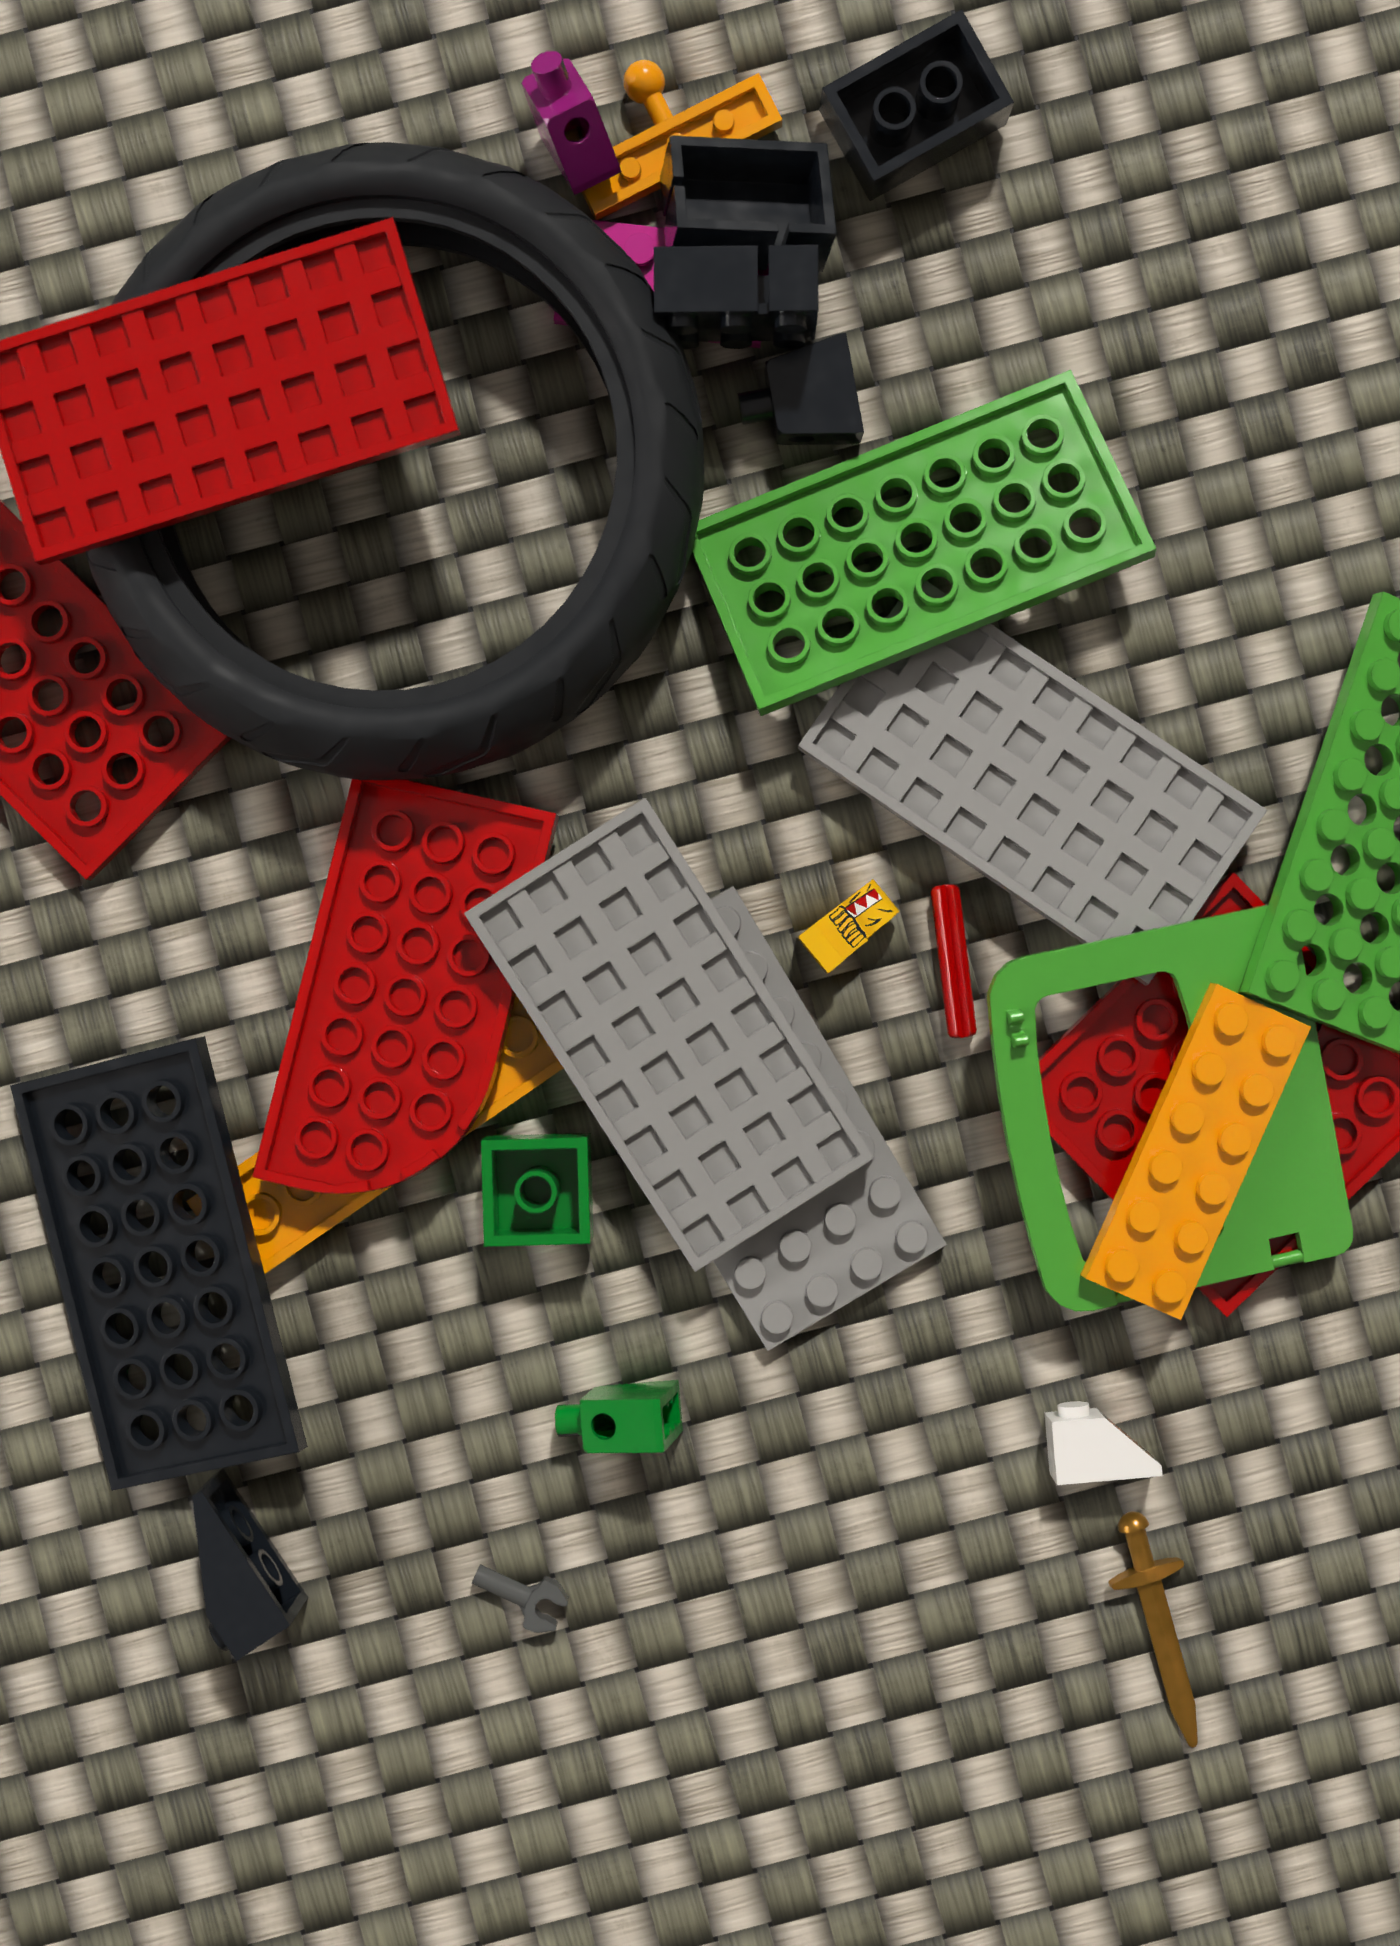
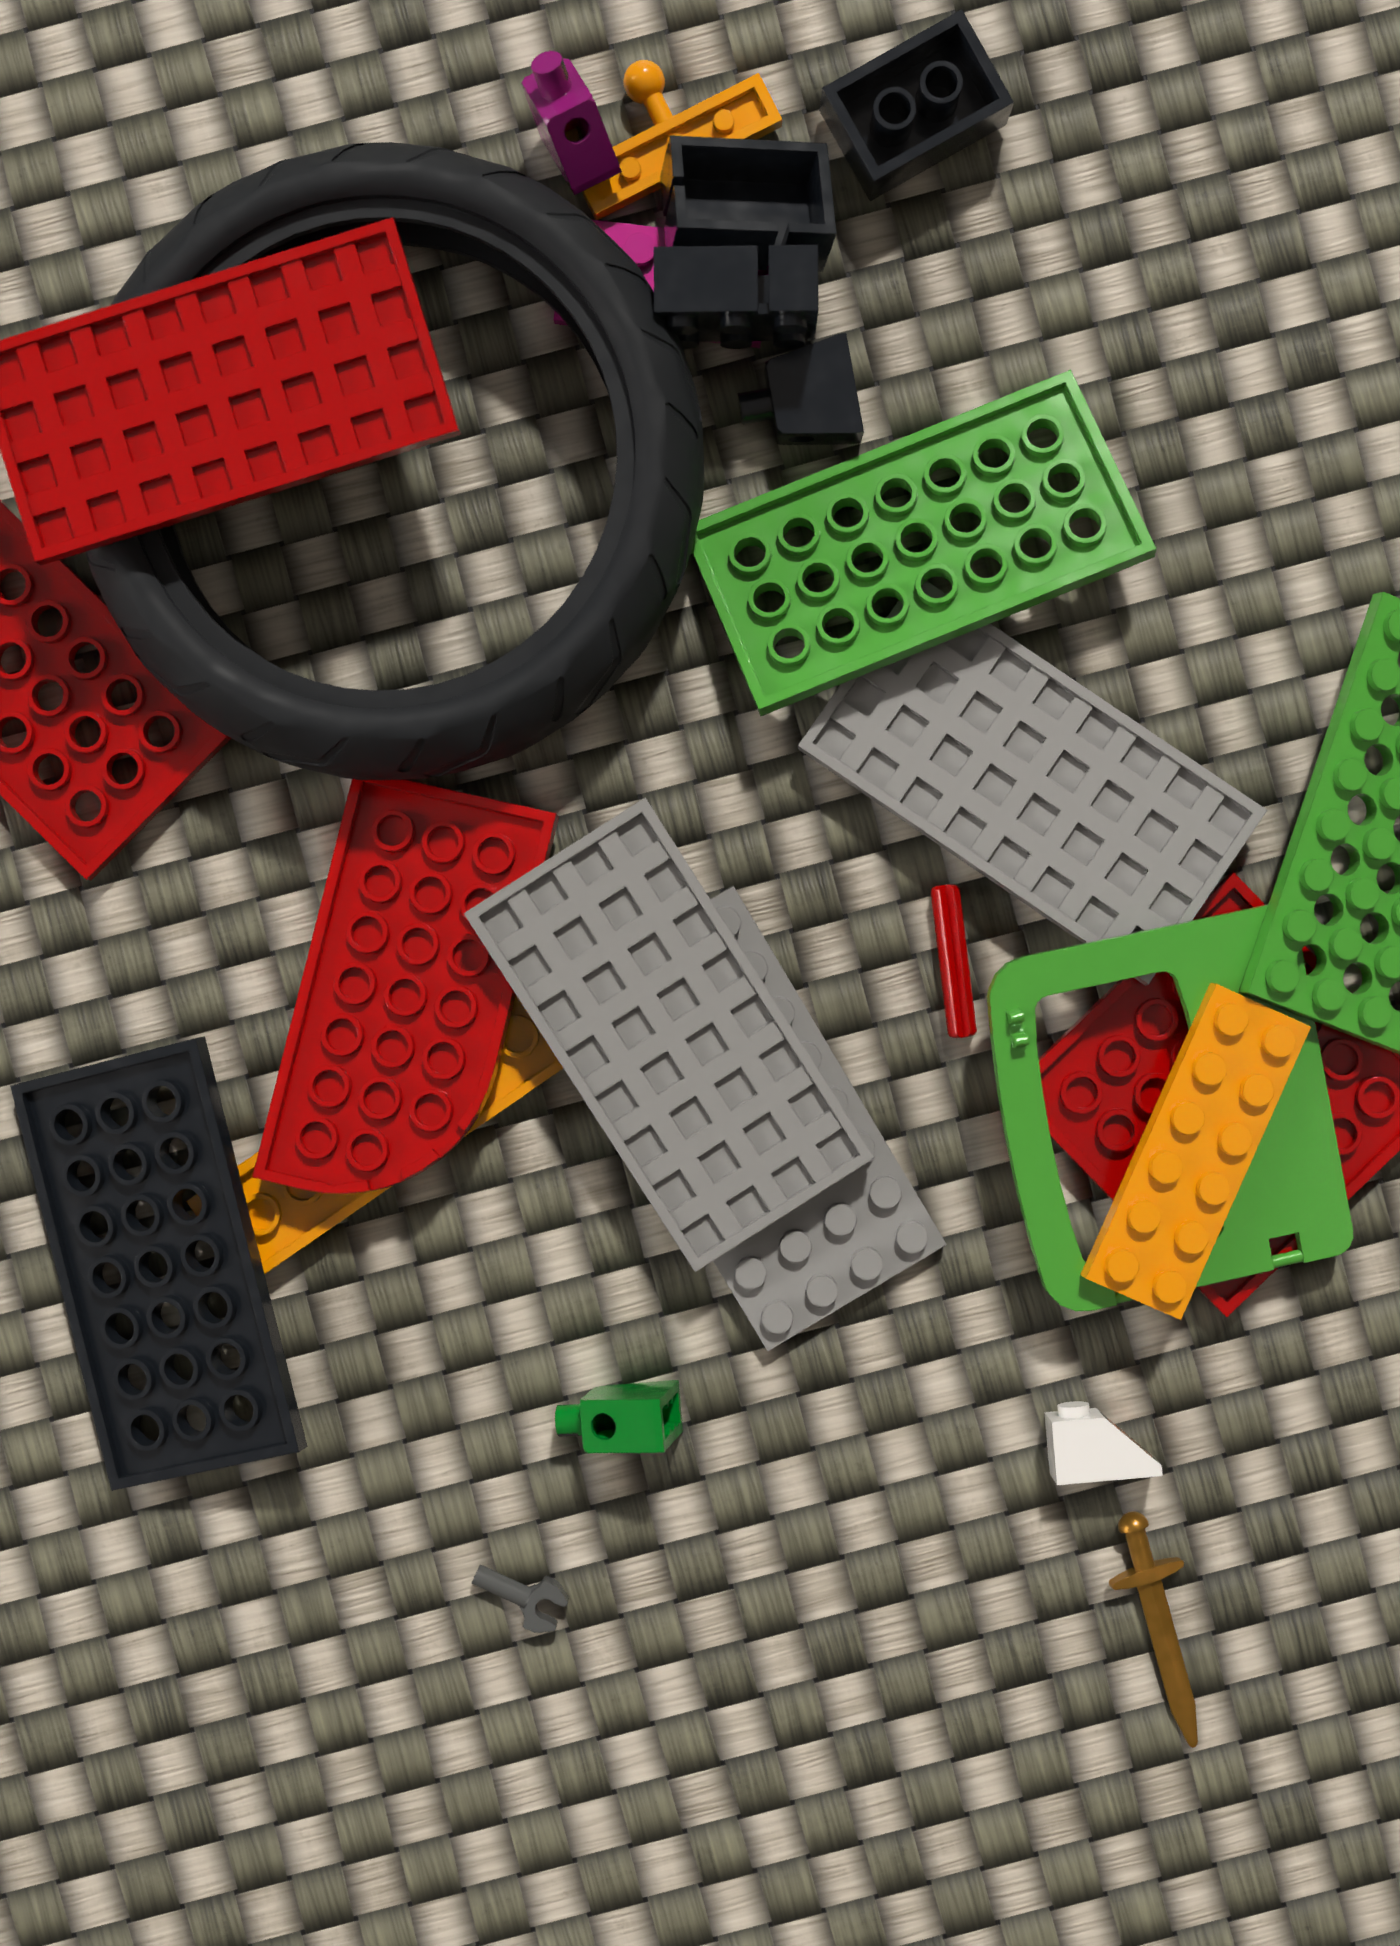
black slope [192,1468,308,1661] -> none
green brick [481,1133,594,1247] -> none
yellow leg [796,879,900,973] -> none

